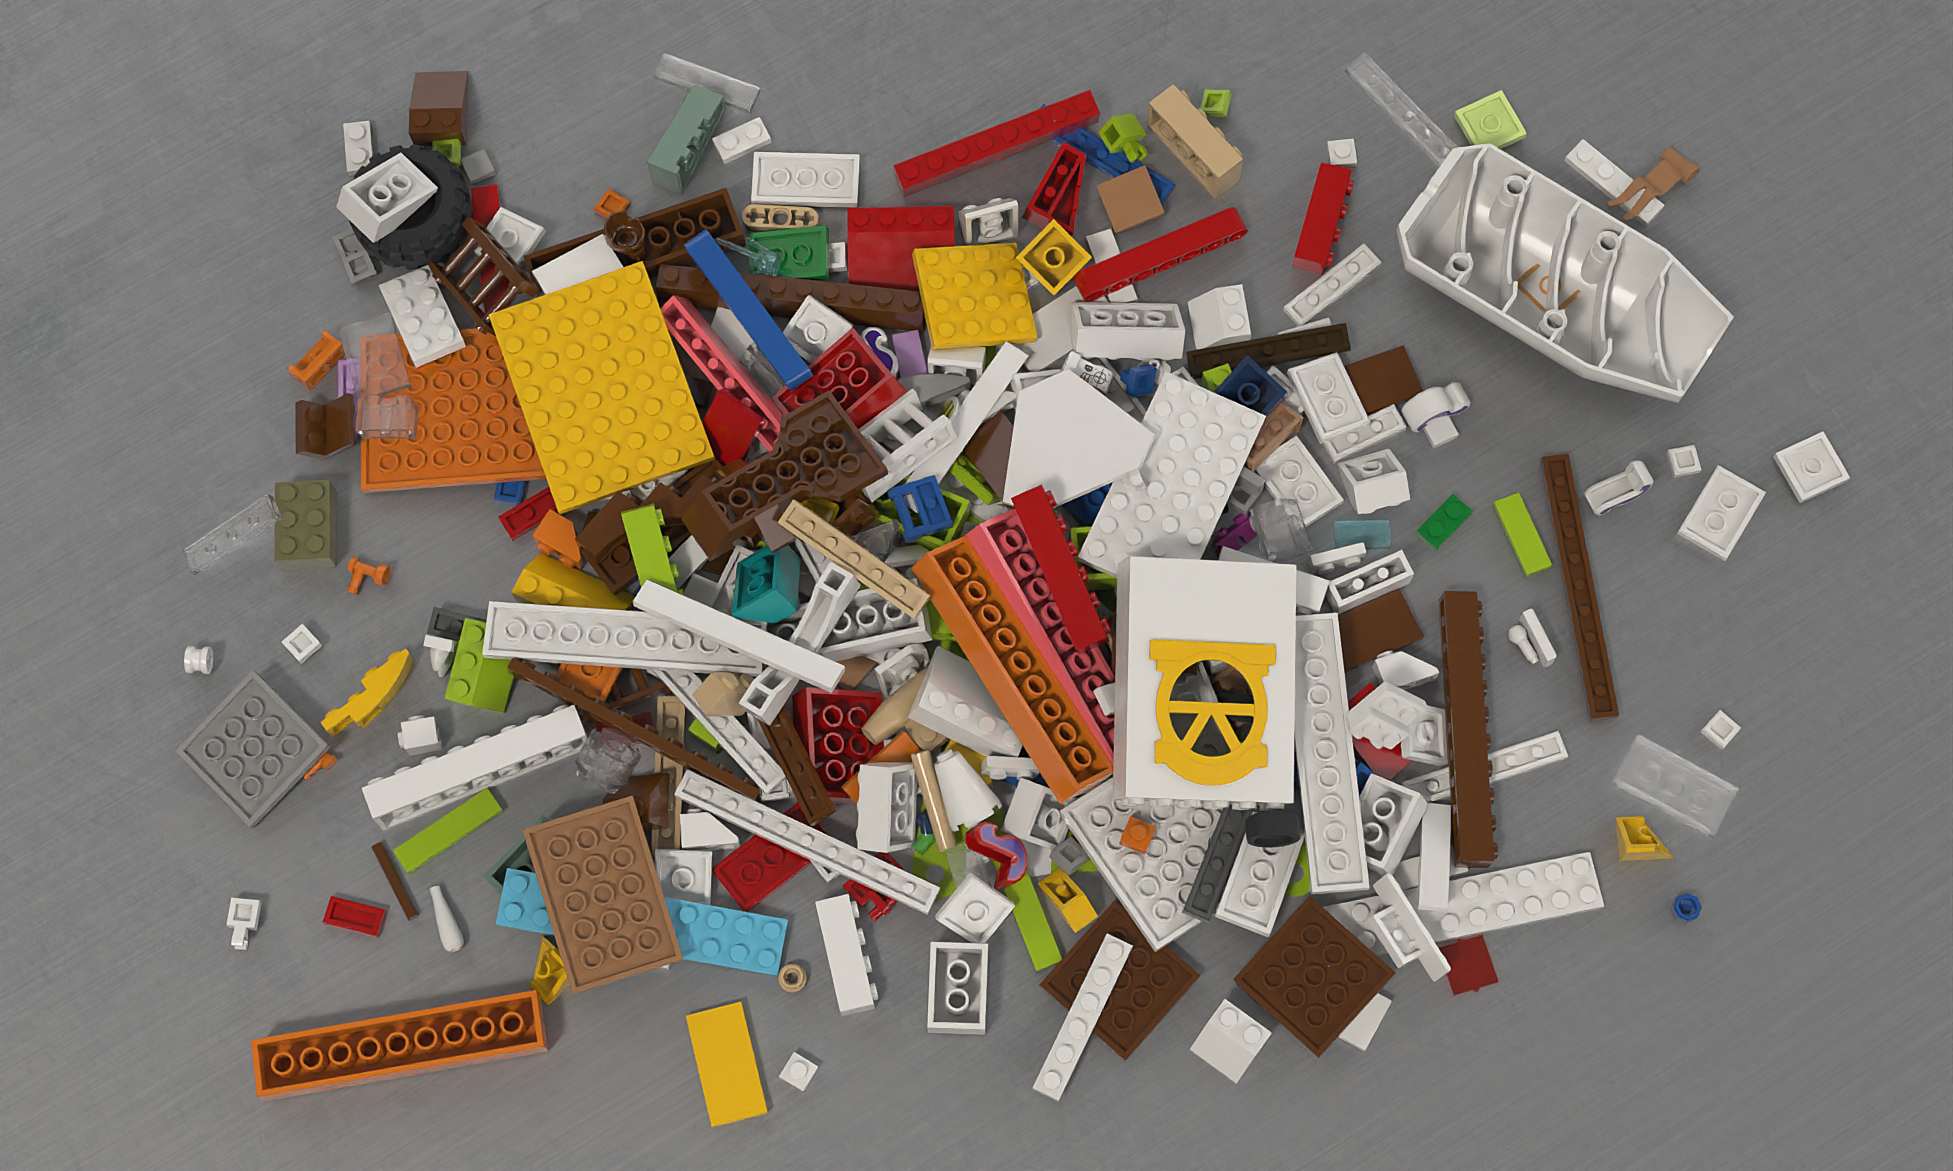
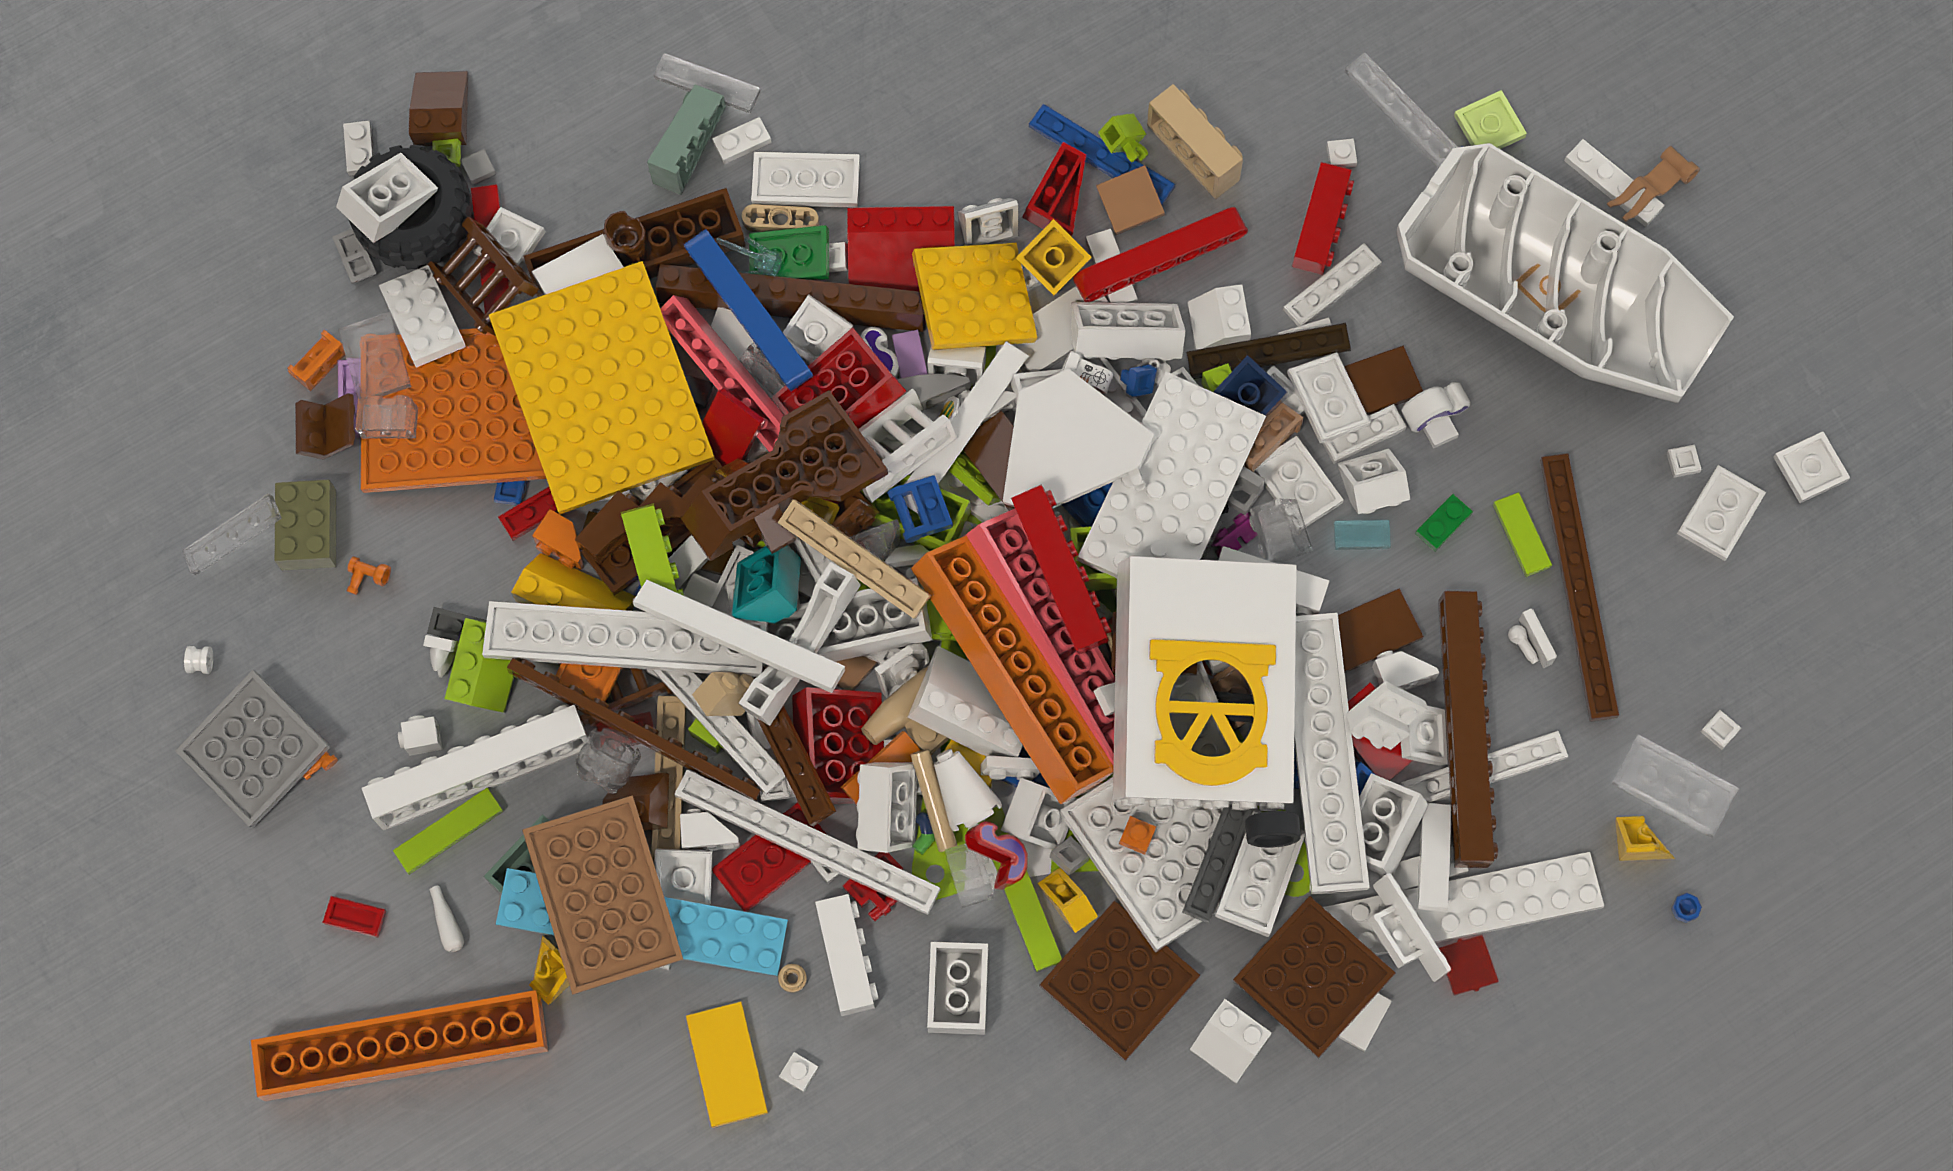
white plate [226,898,262,950] -> none
white plate [282,624,322,664] -> none
yellow slope [320,648,414,737] -> none
reddish brown bar [371,842,418,921] -> none
orange tile [593,188,631,219] -> none
red brick [893,90,1100,198] -> none
white tile [935,873,1015,944] -> none
white plate [1033,934,1133,1102] -> none
lime tile [1200,90,1232,117] -> none
white plate [1308,542,1366,575] -> none
white brick [1325,550,1414,615] -> none
white animal [1584,460,1654,515] -> none

